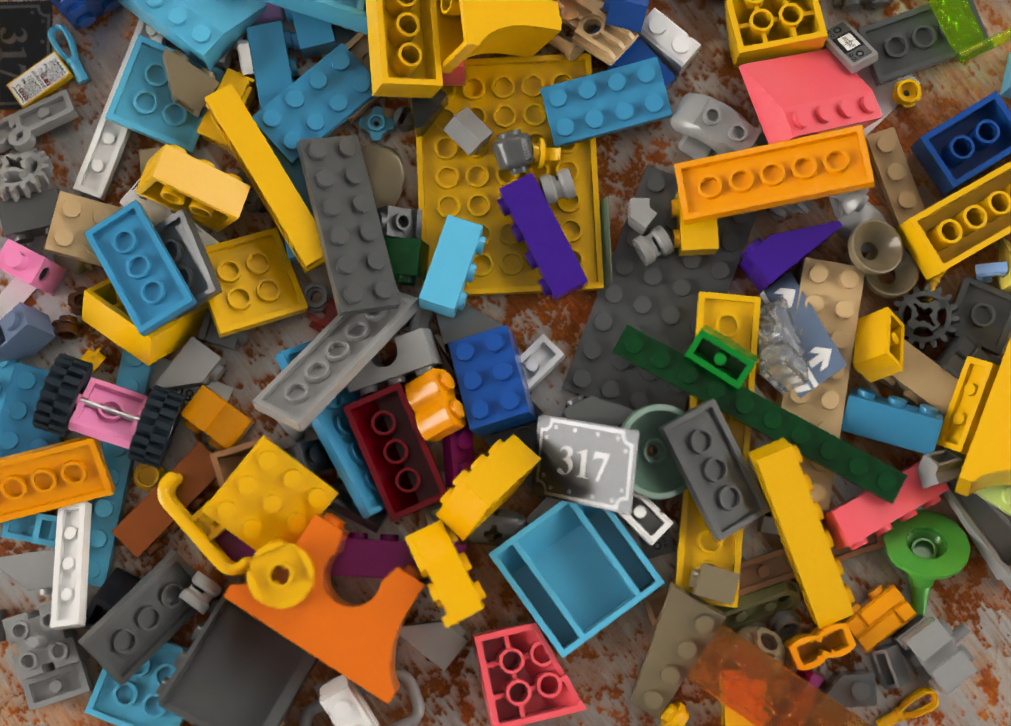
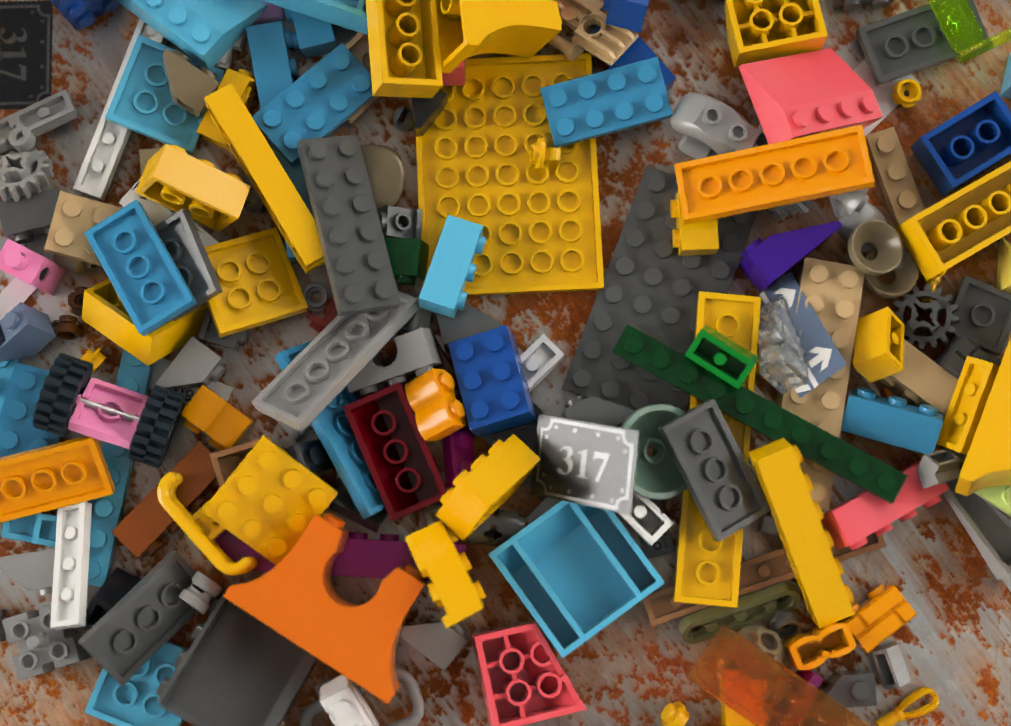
tile [6,51,74,109] -> none
light grey plate [21,660,93,711] -> none
medium azure piece [47,24,89,85] -> none
yellow plate [133,463,165,491] -> none
white tile [236,39,254,75] -> none
yellow plate [247,542,315,609] -> none
medium azure plate [359,106,395,142] -> none
light grey piece [443,107,493,156] -> none
dark grey head [492,129,534,176] -> none
dark purple brick [497,173,588,302] -> none
light grey wheel [538,168,576,205] -> none
sand green sticker [599,196,612,286] -> none
light grey piece [627,198,658,235] -> none
dark tan wing [631,582,726,718] -> none
light grey wheel [632,225,674,266] -> none
white brick [635,8,701,77] -> none
dark tan brick [688,563,741,605] -> none
tile [824,18,878,74] -> none
bright green piece [883,510,971,616] -> none
light grey brick [890,615,977,695] -> none
light blue tile [975,261,1008,283] -> none

